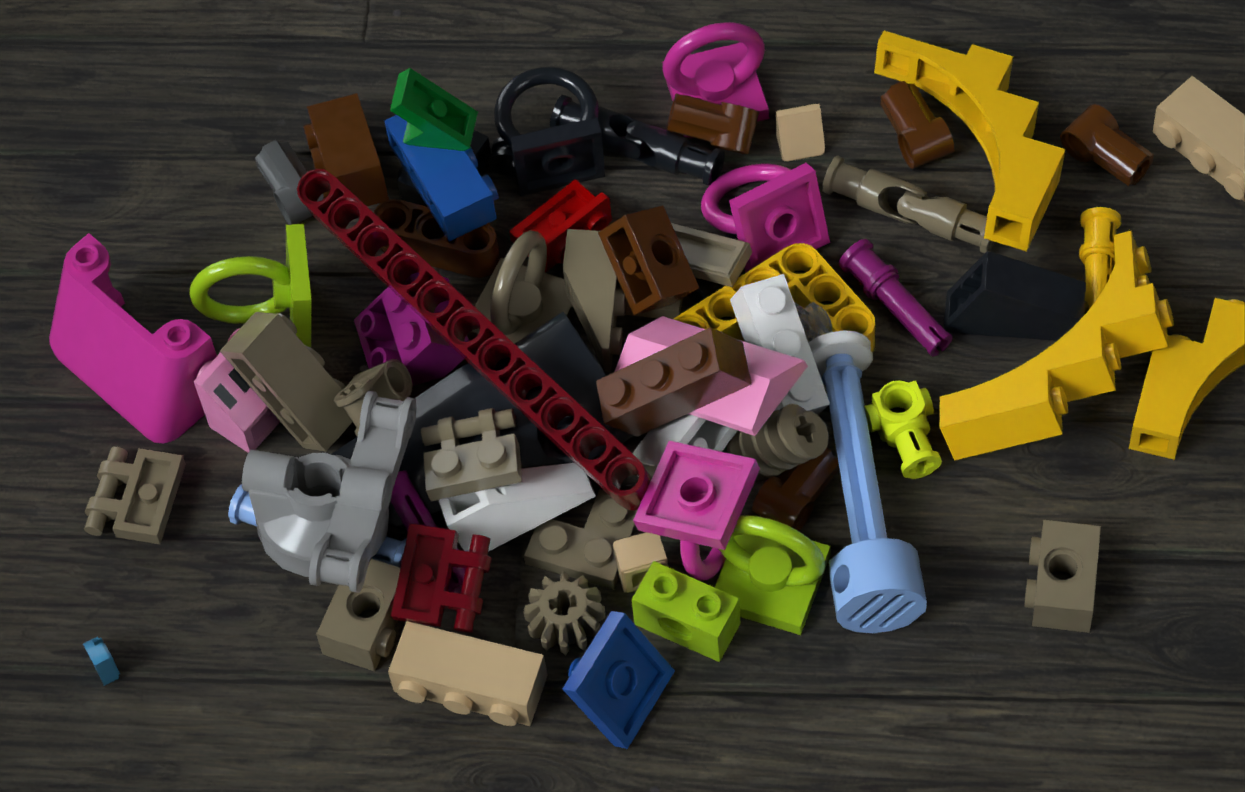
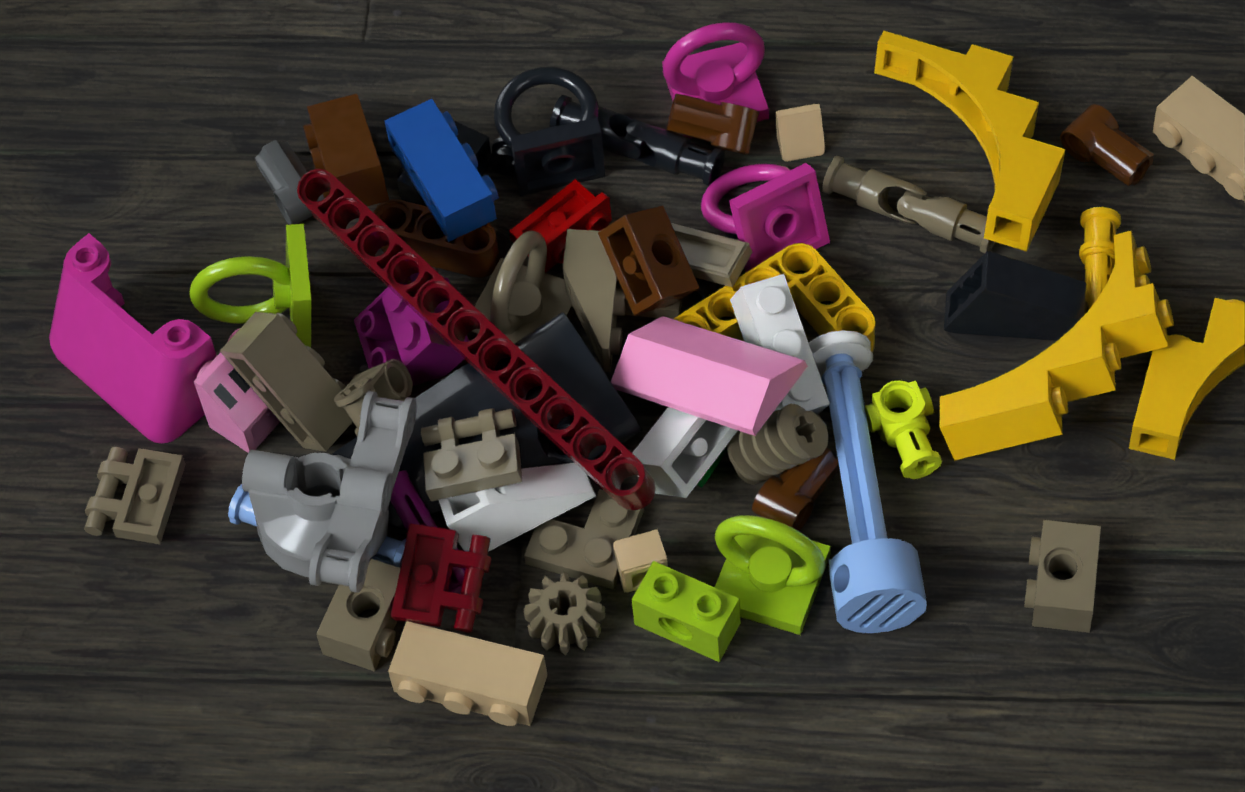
dark azure tile [83,636,120,686] -> none
green slope [390,68,478,151] -> none
blue tile [563,611,675,749] -> none
reddish brown brick [596,327,752,437] -> none
dark pink tile [633,441,760,581] -> none
clear plate [794,302,832,343] -> none
magenta pin [838,238,953,357] -> none
reddish brown piece [881,81,954,169] -> none

